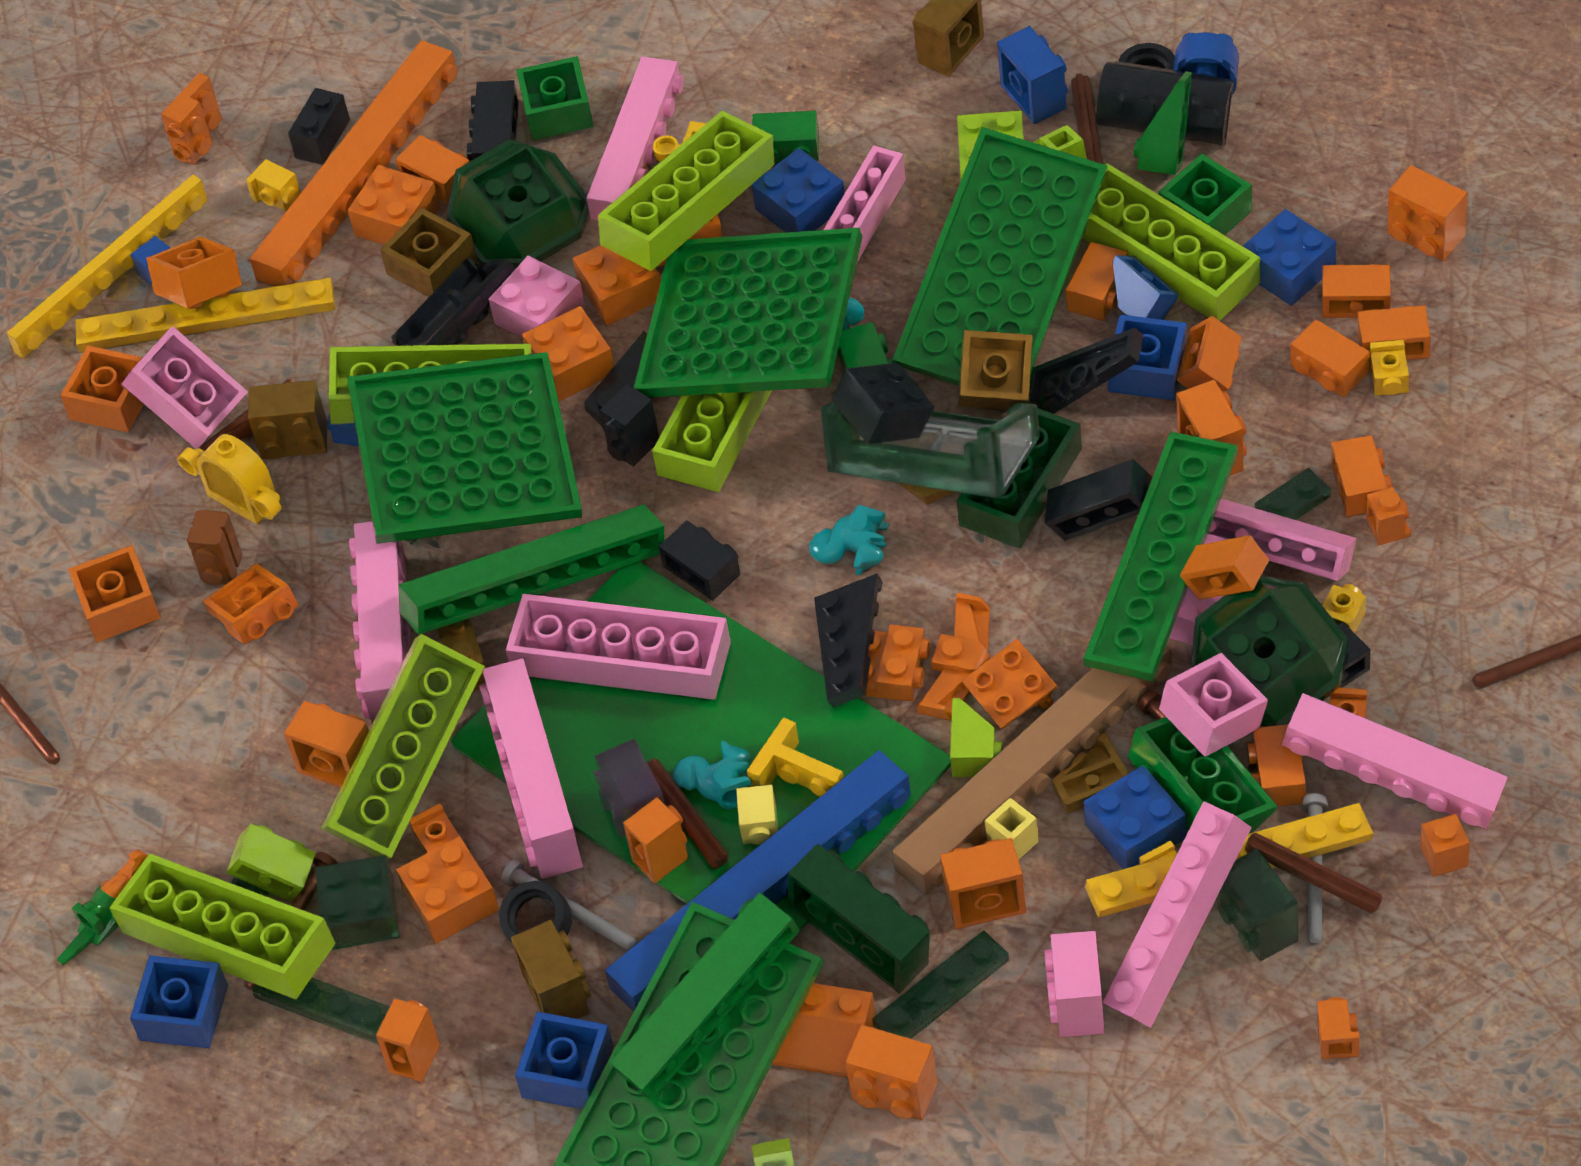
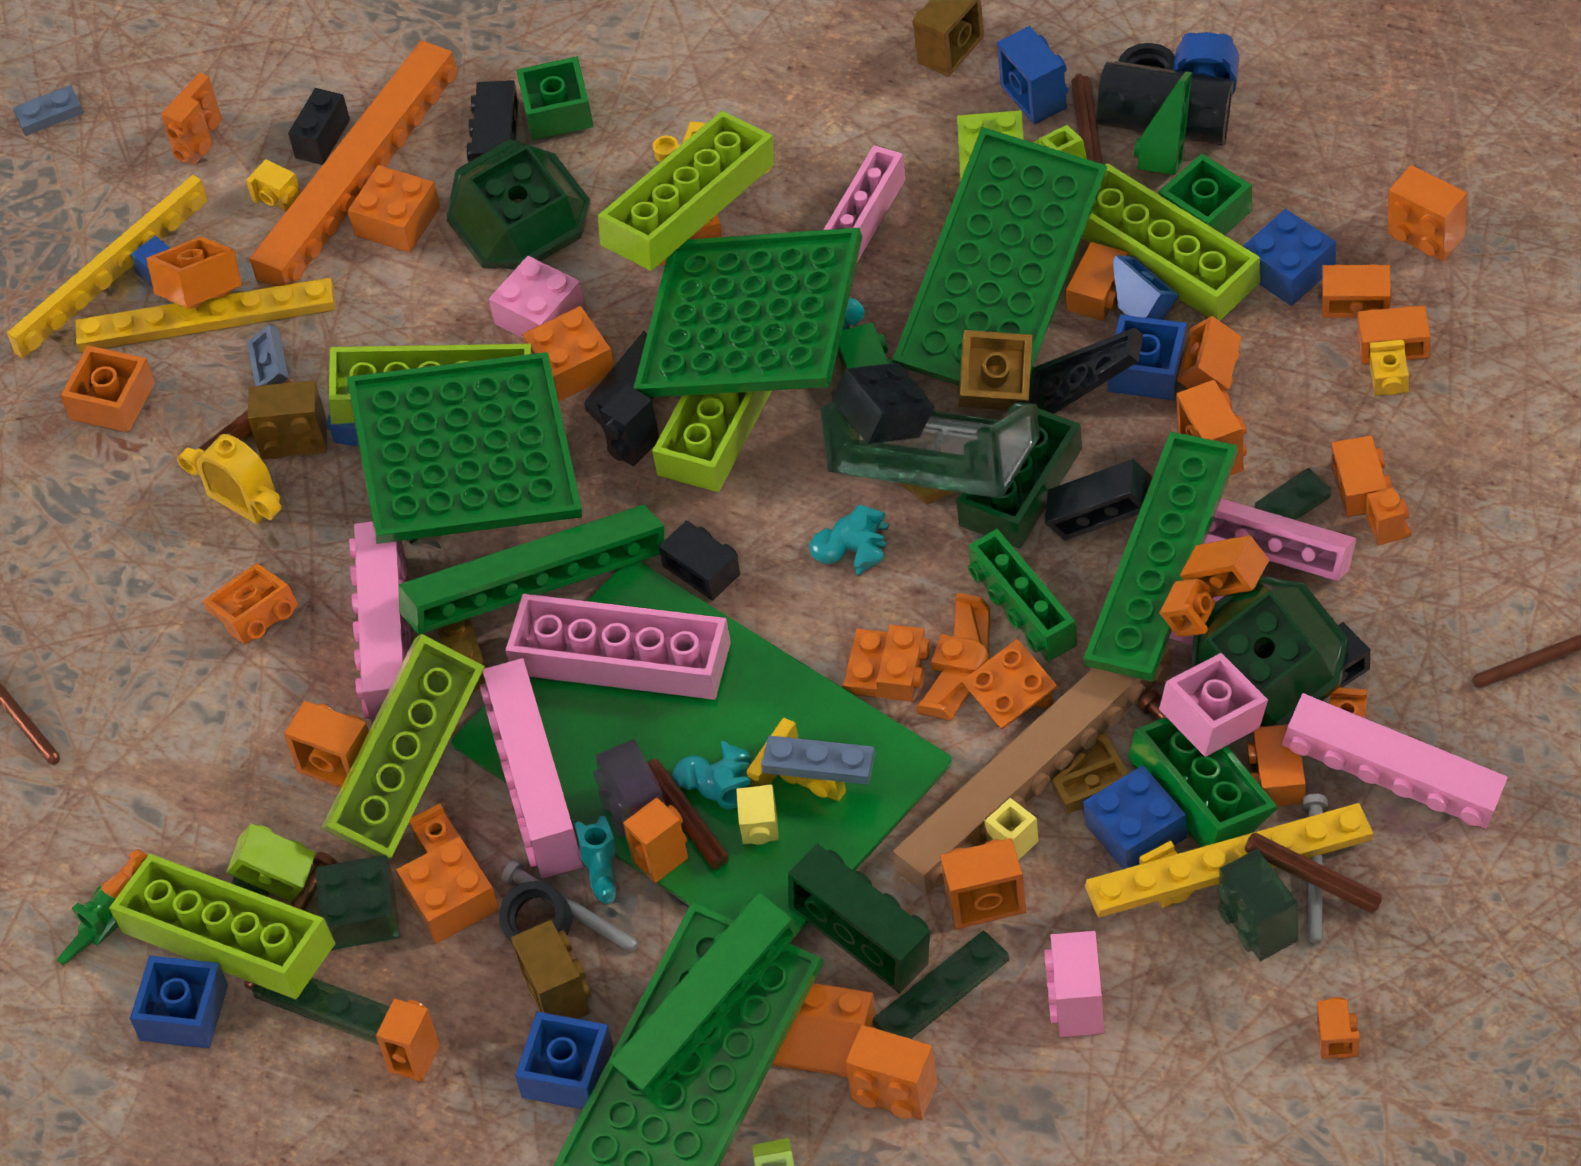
orange brick [68,545,161,643] -> none
bright pink brick [121,326,248,449] -> none
dark orange brick [187,509,243,585] -> none
pearl gold brick [380,207,477,297] -> none
black container [391,258,515,346] -> none
orange brick [396,135,469,205] -> none
orange brick [572,245,661,326] -> none
bright pink brick [586,56,684,220] -> none
blue brick [605,750,911,1012] -> none
blue brick [751,148,845,233] -> none
green brick [752,110,819,163] -> none
black wing [814,573,883,707] -> none
lime slope [950,698,1003,777] -> none
bright pink brick [1102,802,1252,1028] -> none
orange brick [1290,319,1370,398] -> none
yellow brick [1322,584,1366,633] -> none
orange brick [1420,814,1470,877] -> none
none -> sand blue plate [13,85,83,136]
none -> sand blue plate [247,324,289,386]
none -> teal animal [574,816,616,905]
none -> sand blue plate [761,735,876,785]
none -> green brick [968,528,1077,662]
none -> orange brick [1159,579,1216,637]

